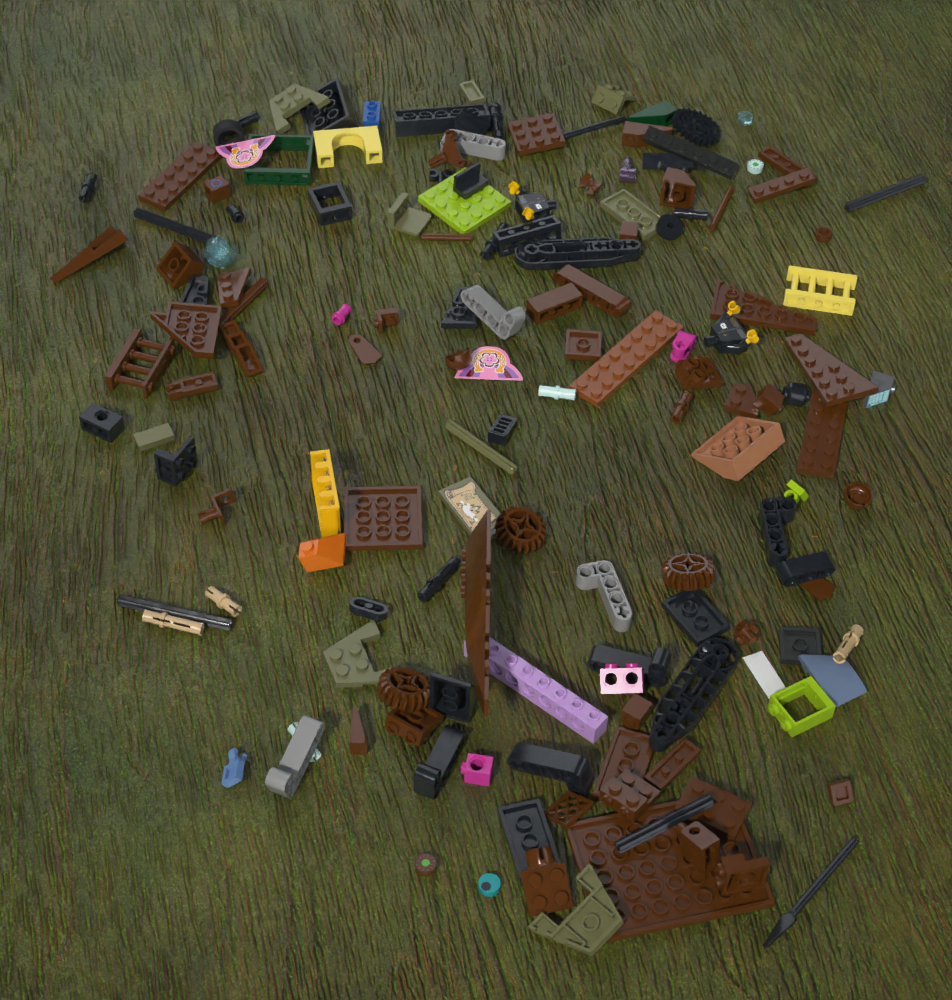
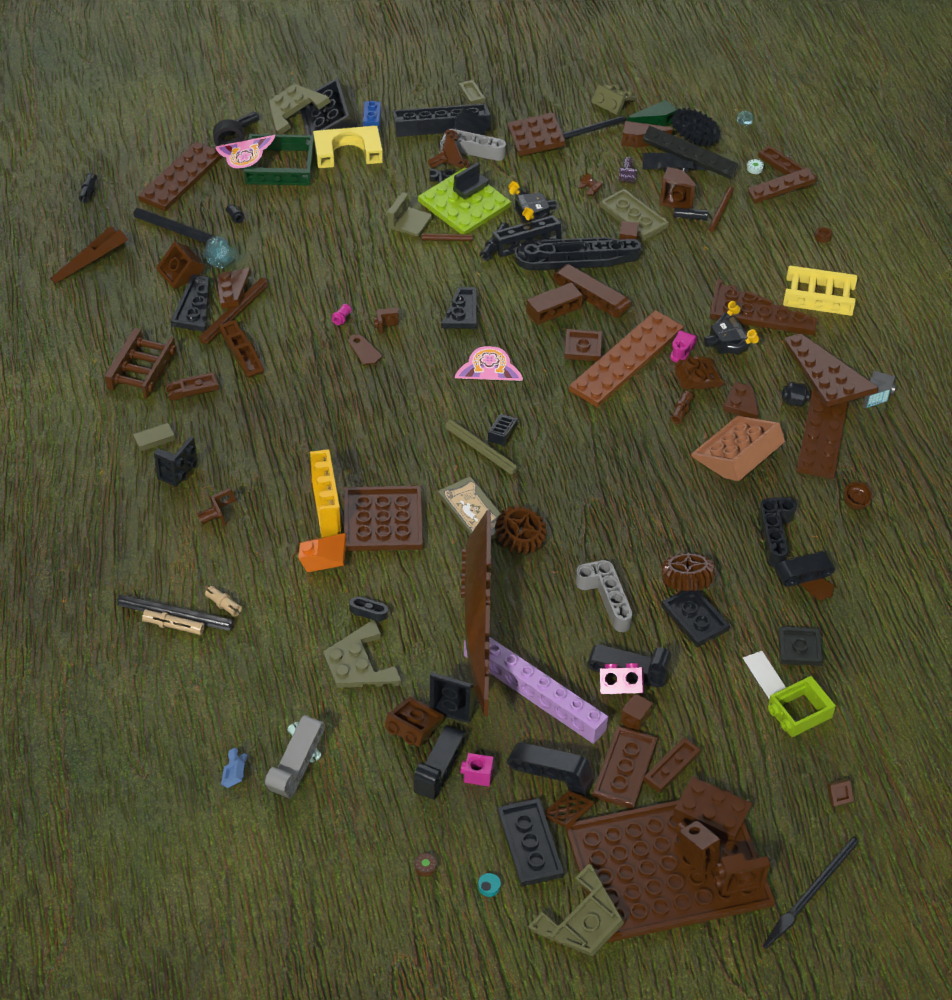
black brick [79,403,125,443] -> none
reddish brown wing [150,301,222,359] -> none
reddish brown brick [204,175,231,204] -> none
black window [308,182,352,226] -> none
reddish brown slope [350,707,367,755] -> none
reddish brown gear [377,666,431,713] -> none
black pin [417,556,461,603] -> none
reddish brown hair [444,347,472,370] -> none
light grey beam [461,285,526,339] -> none
black pin [488,102,505,141] -> none
reddish brown plate [520,846,574,917] -> none
light aqua pin [538,385,576,401] -> none
reddish brown plate [599,769,661,823] -> none
black axle [615,794,715,853] -> none
black beam [648,638,739,752] -> none
black piece [656,214,683,241] -> none
reddish brown gear [734,620,760,645] -> none
reddish brown brick [752,384,785,417] -> none
lime tile [784,479,809,503] -> none
sand blue slope [798,654,867,708] -> none
tan pin [833,624,863,664] -> none
black axle [844,174,927,212] -> none

